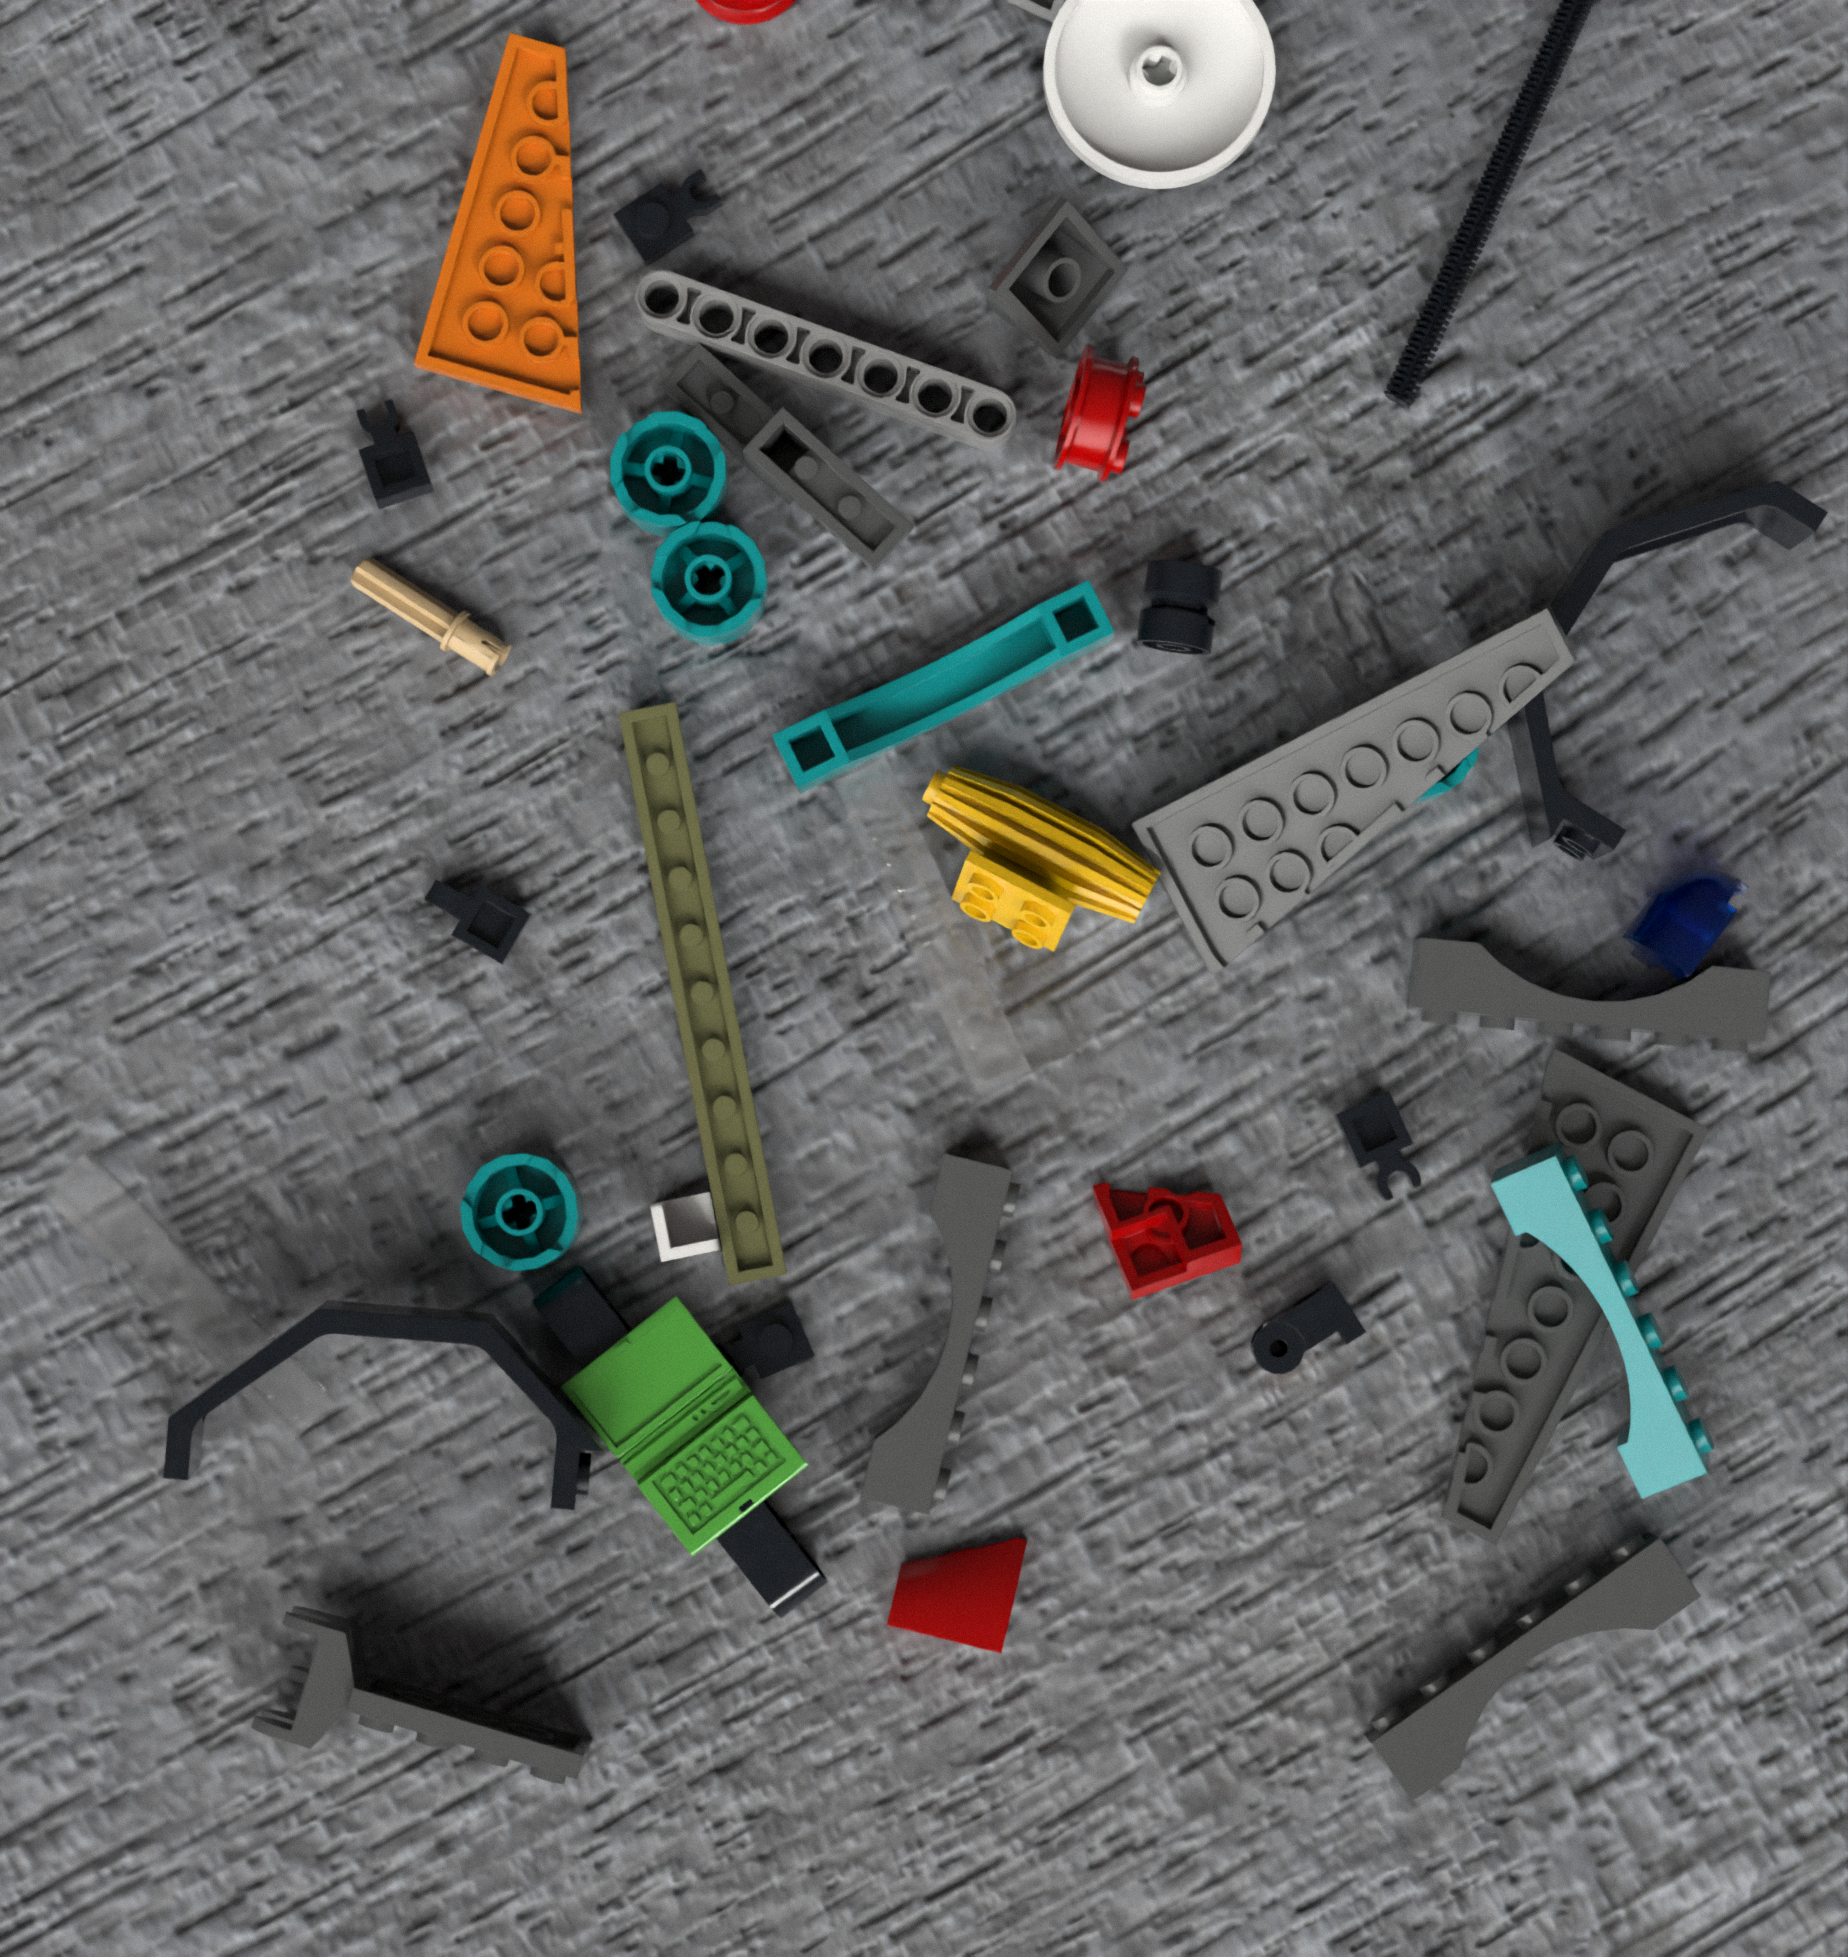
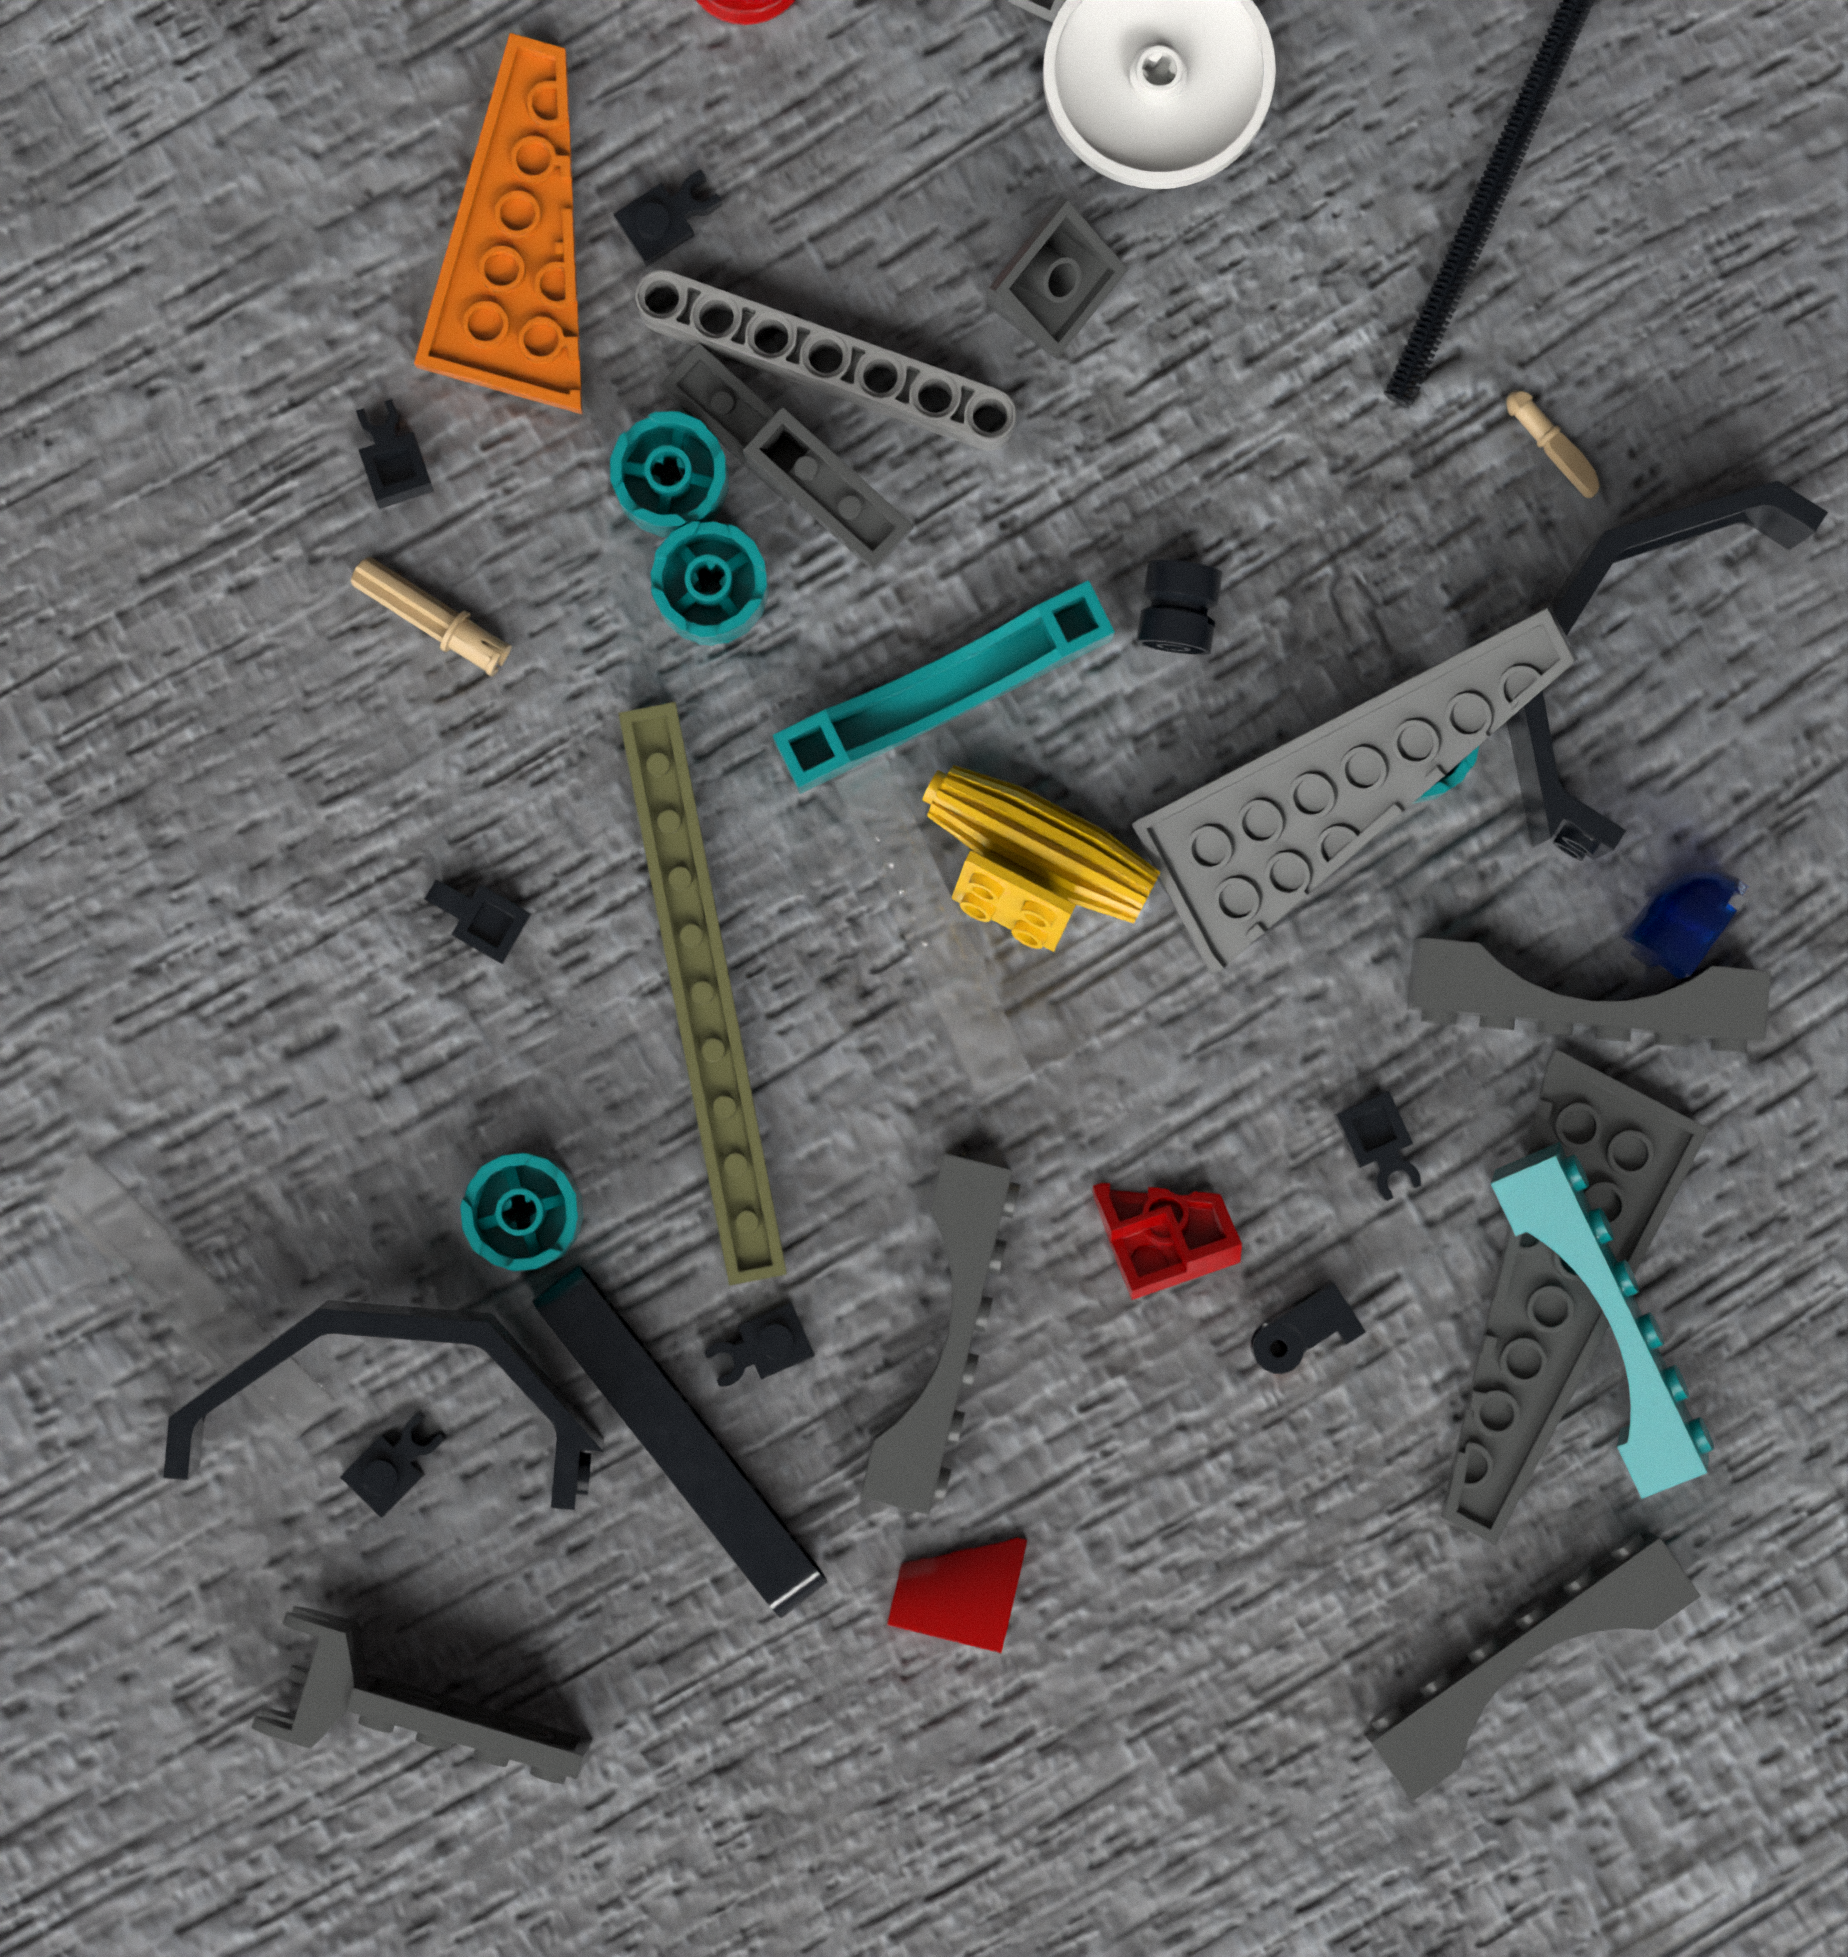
bright green piece [561,1296,808,1556] -> none
white panel [650,1192,722,1262] -> none
red wheel [1053,344,1146,482] -> none
none -> black plate [340,1411,447,1518]
none -> tan piece [1506,390,1600,498]

